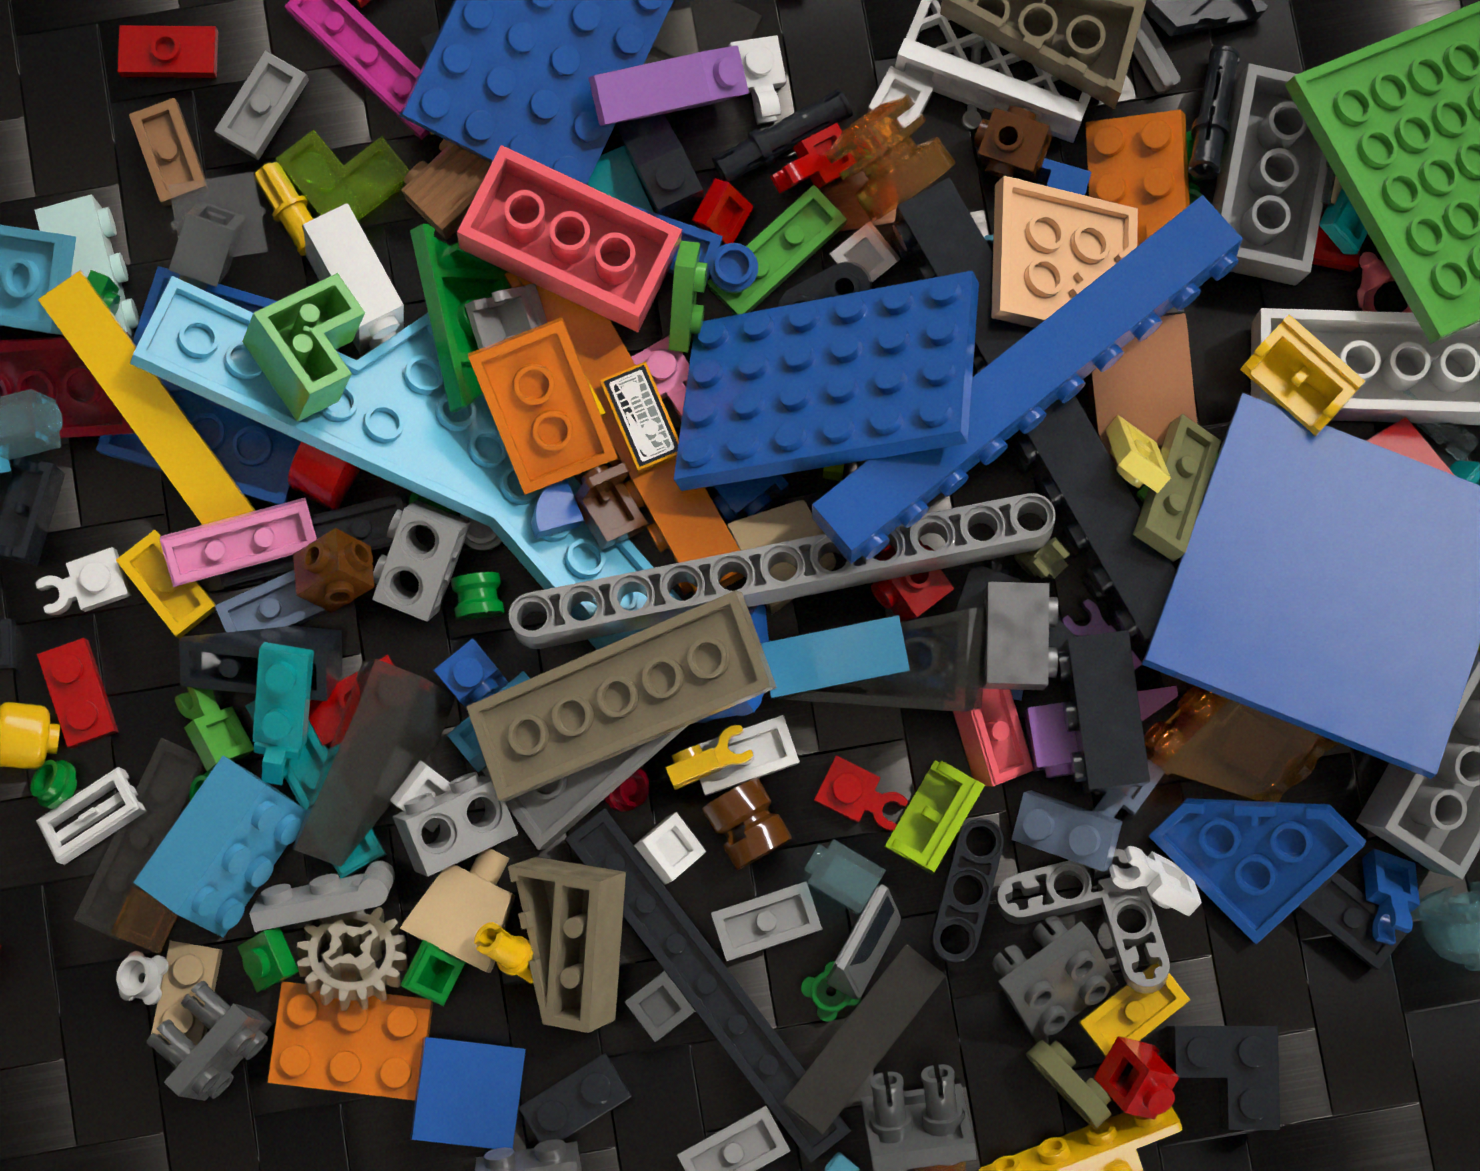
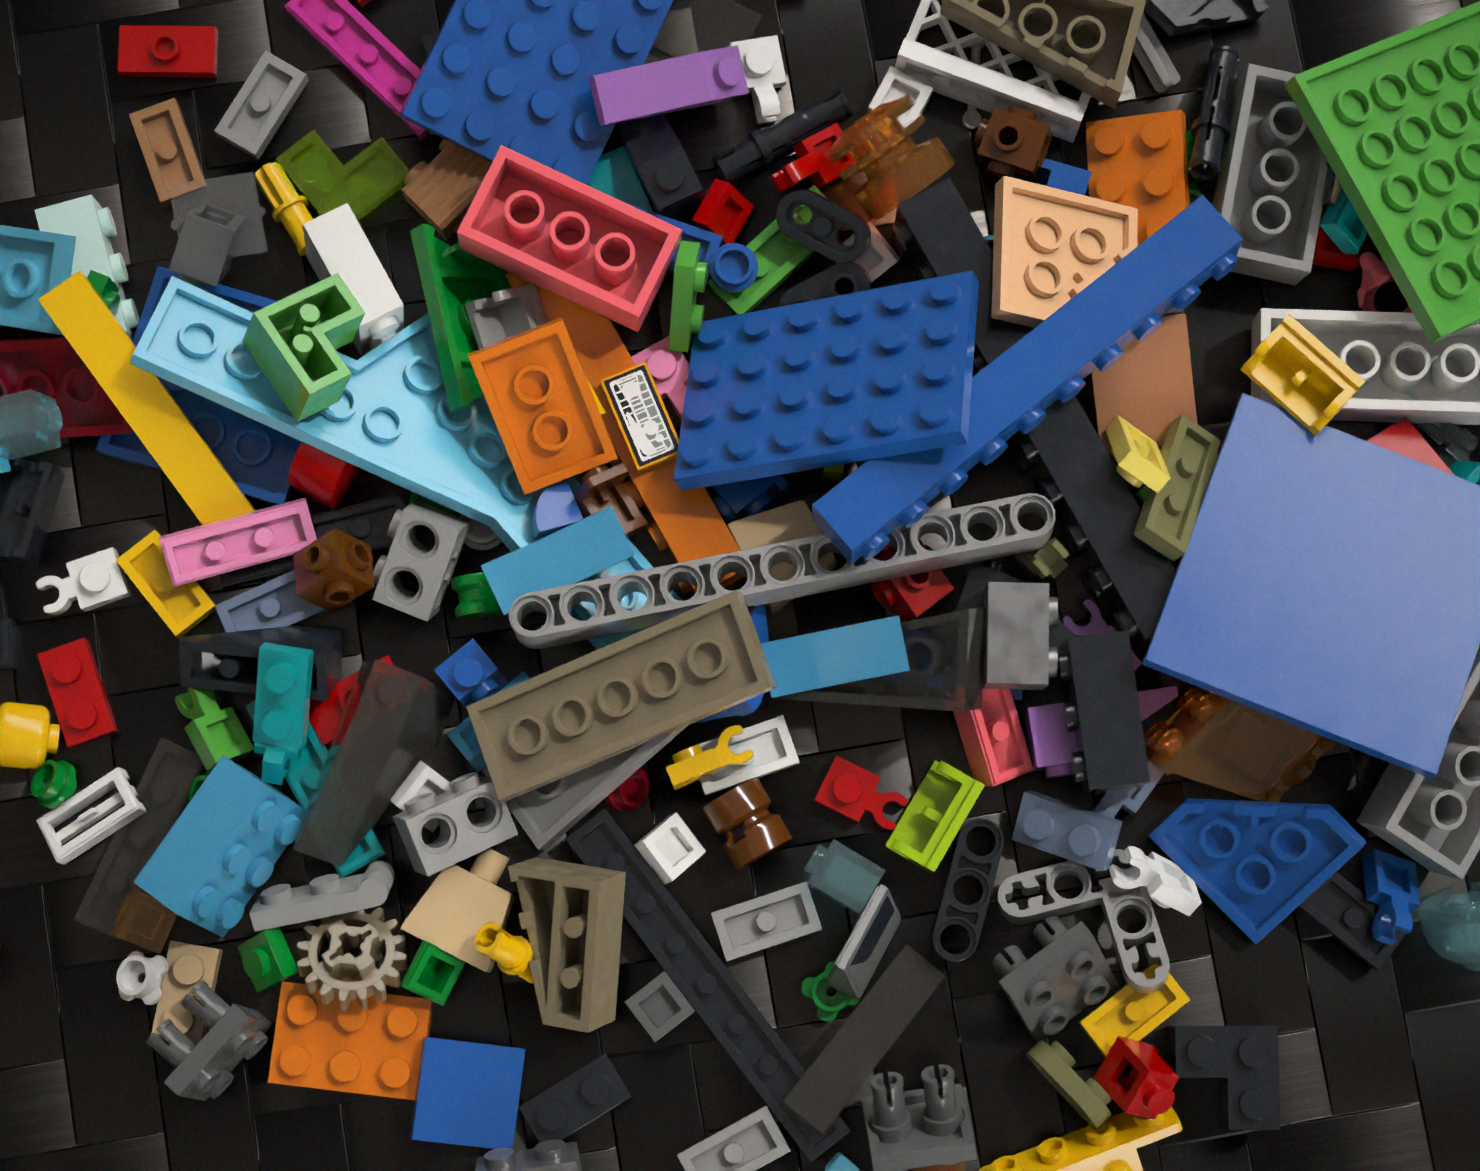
none -> dark azure sticker [481,506,635,615]
none -> black plate [776,189,871,263]

